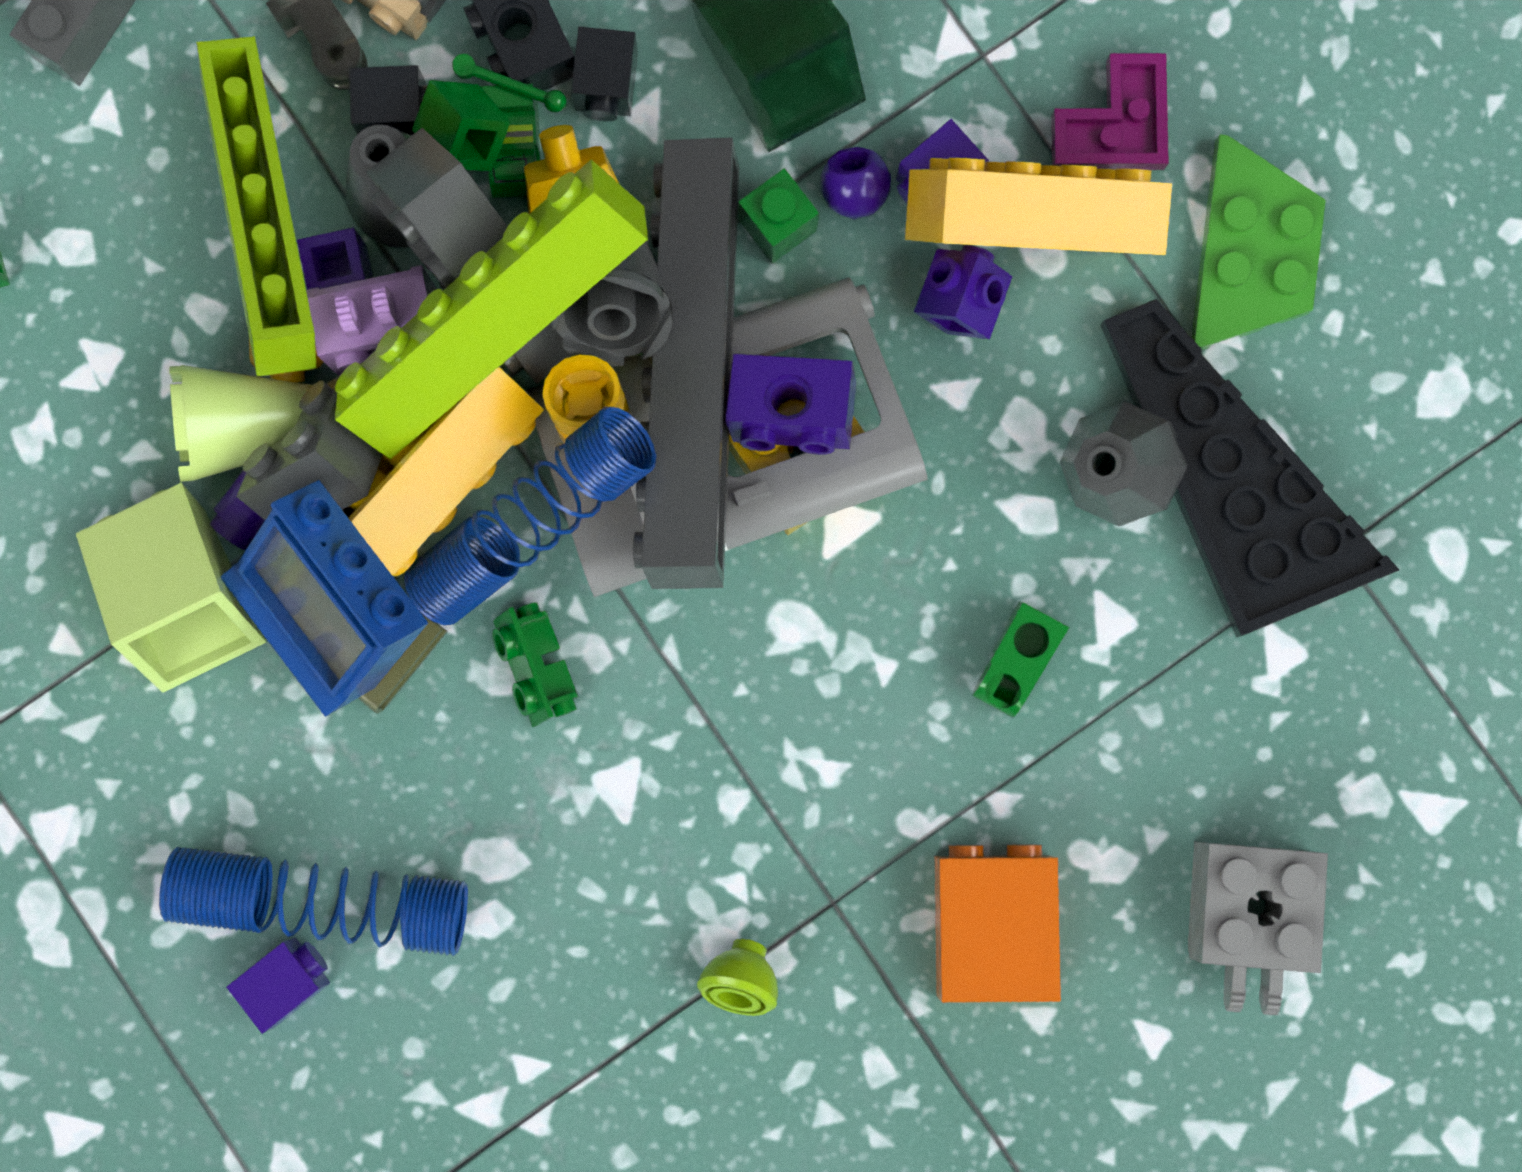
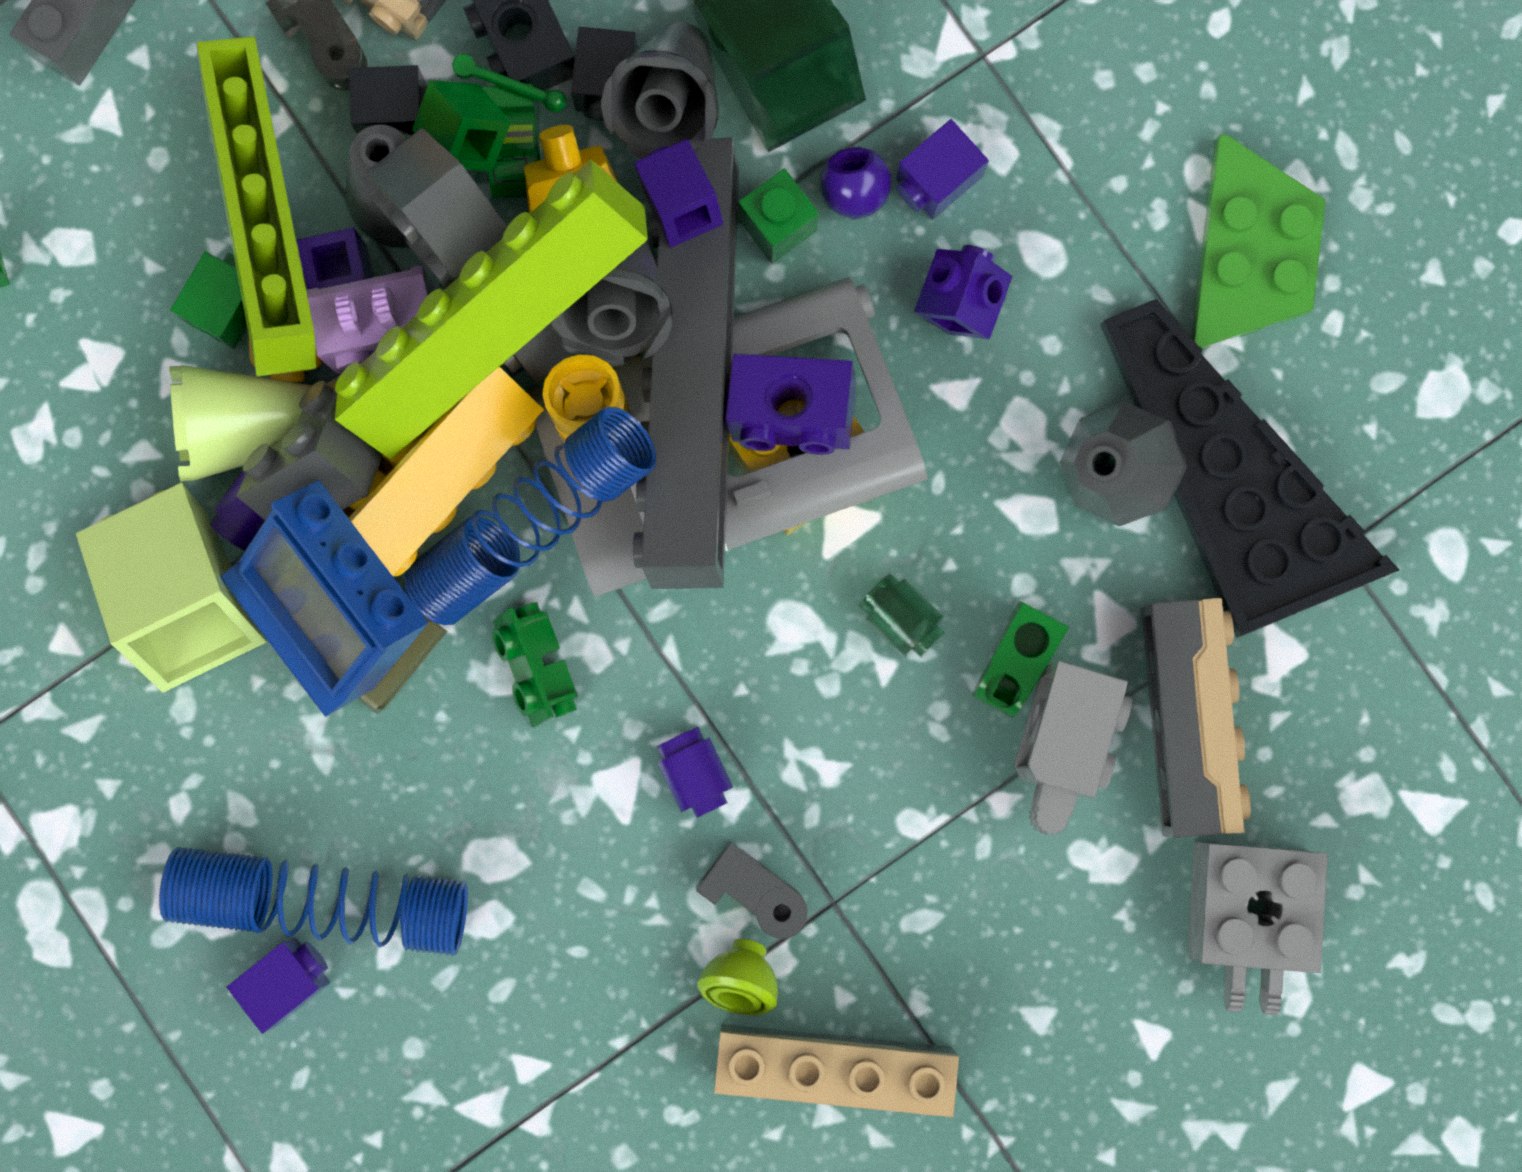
yellow brick [905,158,1172,255] -> none
orange brick [934,844,1061,1003] -> none
magenta plate [1051,53,1169,170] -> none
none -> green brick [170,251,247,349]
none -> dark grey cone [601,22,719,159]
none -> dark purple brick [634,139,724,248]
none -> dark purple brick [657,727,733,818]
none -> dark grey leg [696,841,808,939]
none -> tan piece [714,1024,959,1117]
none -> clear green brick [859,573,945,658]
none -> light grey hinge [1013,661,1132,836]
none -> piece [1141,598,1251,838]

